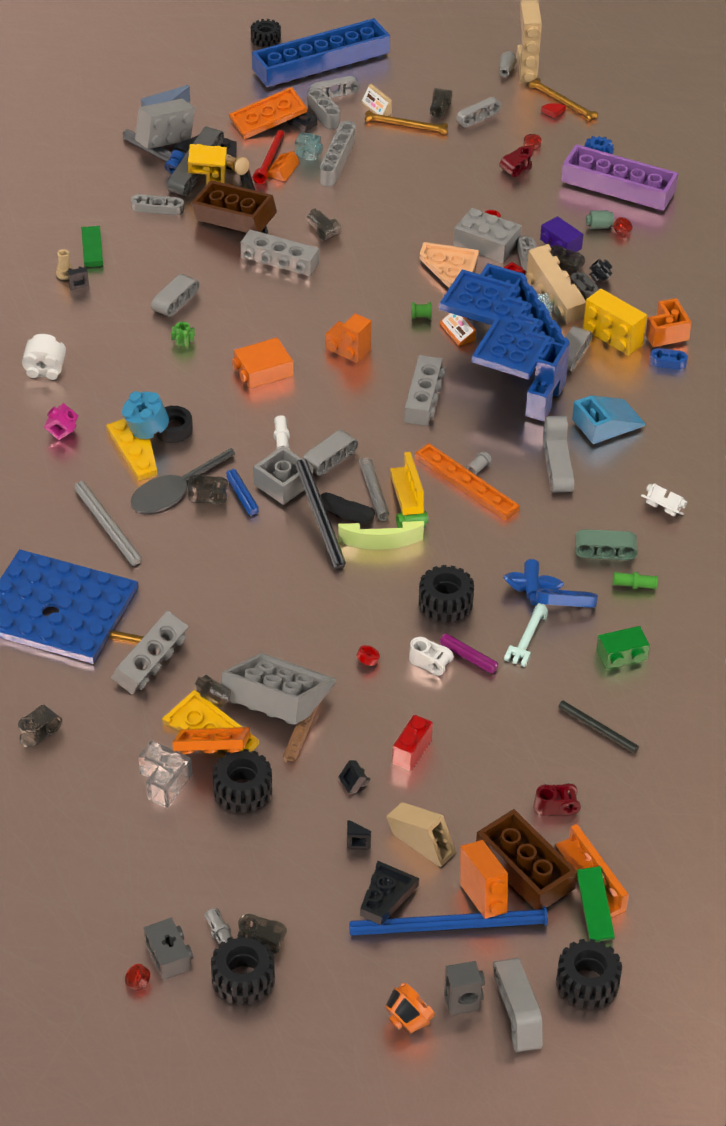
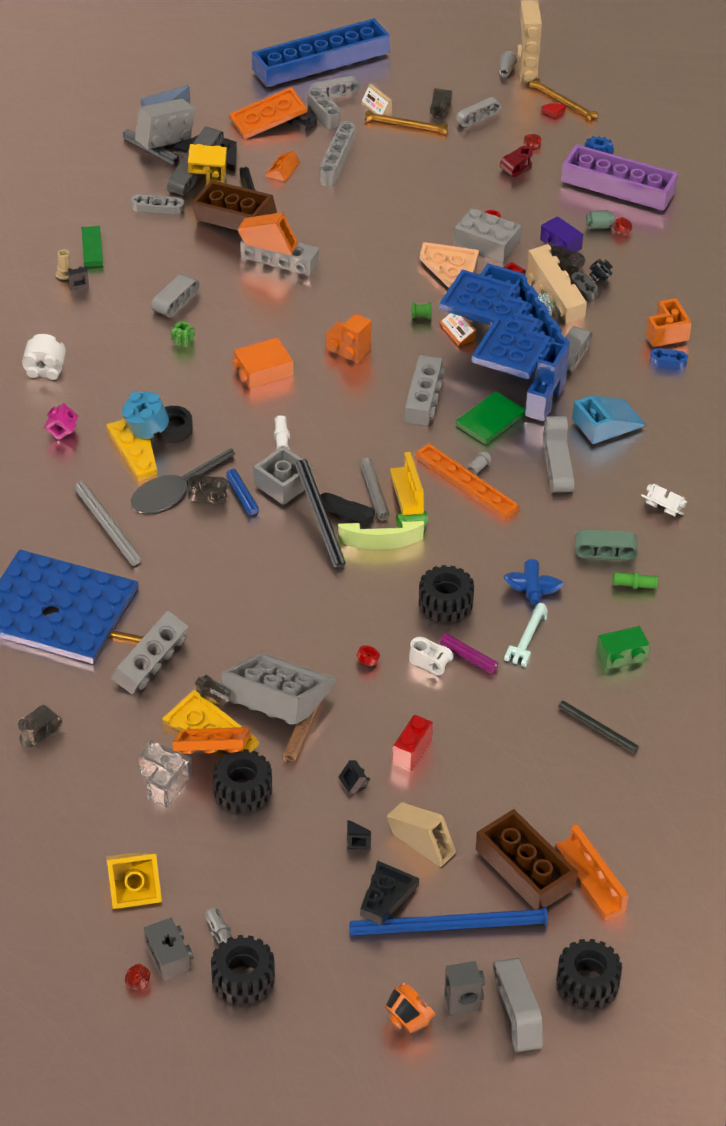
blue wheel [164,150,185,174] -> none
tan pin [226,154,249,175] -> none
clear smoke piece [237,914,287,954] -> none
black tyre [250,19,281,47] -> none
red piece [252,130,284,185] -> none
clear light blue brick [295,132,323,161] -> none
light grey beam [303,430,358,476] -> none
clear smoke piece [307,208,342,241] -> none
orange brick [460,840,508,919] -> none
light grey beam [517,236,537,271] -> none
dark red piece [533,783,581,816] -> none
blue beam [535,589,598,608] -> none
green tile [577,866,615,942] -> none
yellow brick [583,289,647,356] -> none
none -> yellow slope [106,853,162,909]
none -> orange slope [238,212,298,255]
none -> green tile [455,391,526,445]

